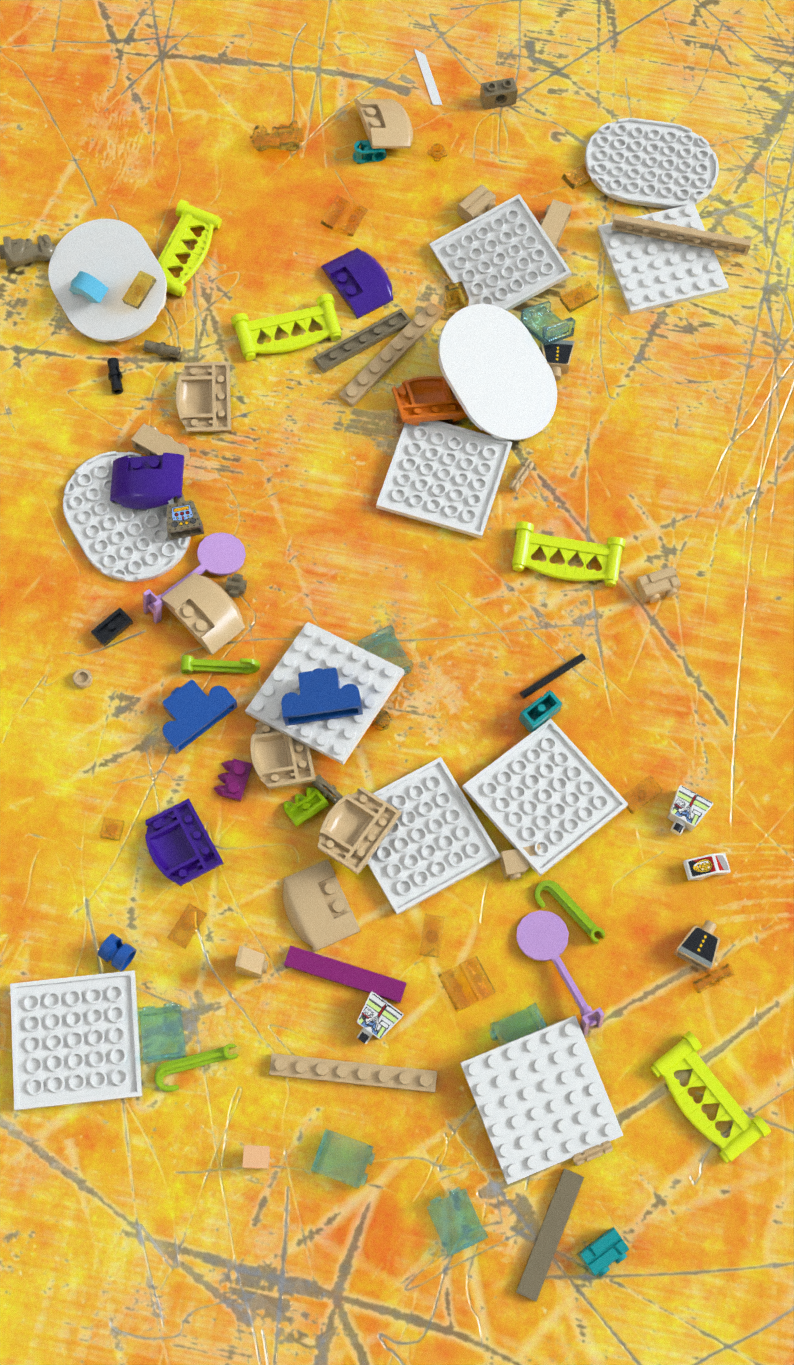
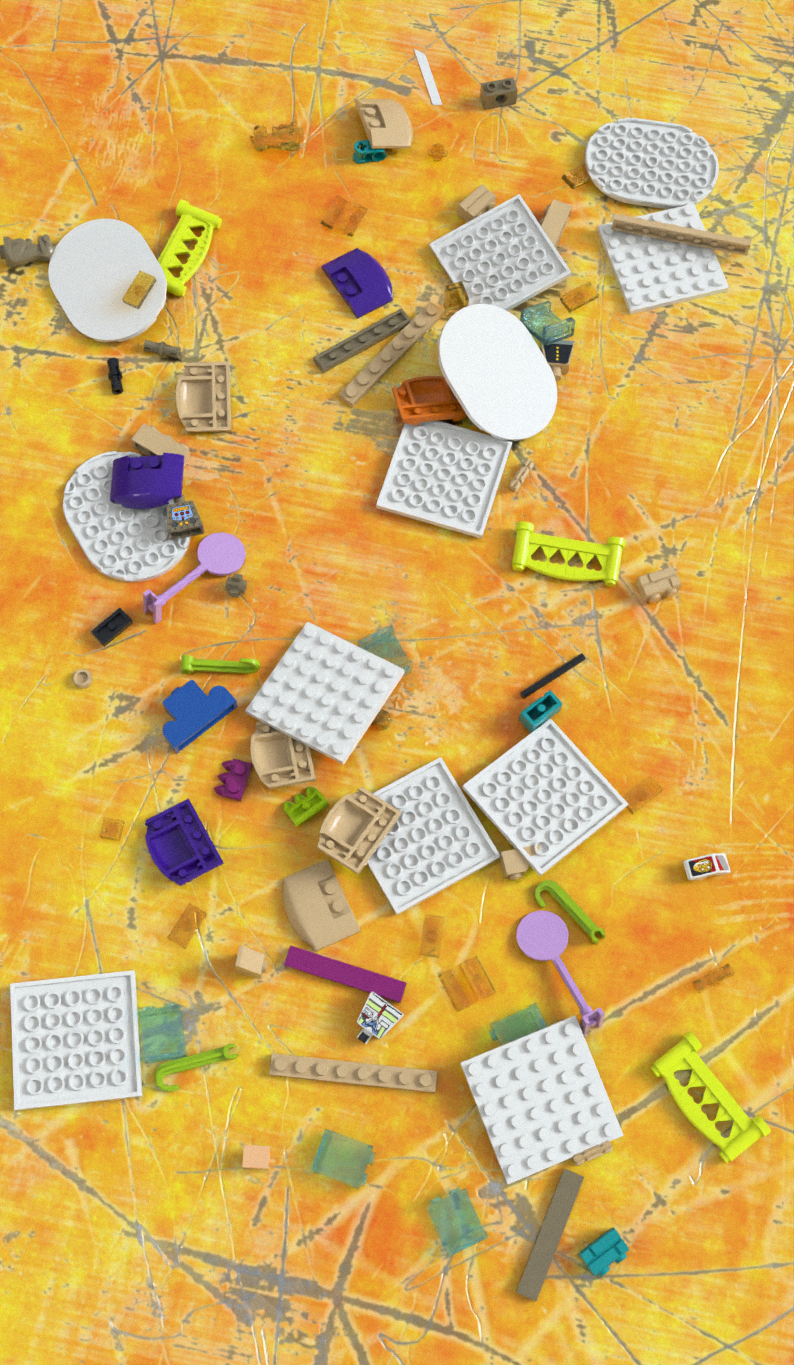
medium azure brick [69,271,109,303] -> none
blue wheel [97,933,137,972] -> none
tan slope [161,572,245,656] -> none
neon yellow piece [231,294,342,361] -> none
blue brick [281,668,363,726] -> none
dark tan pin [312,774,343,804] -> none
torso [667,785,713,836] -> none
torso [673,920,720,973] -> none

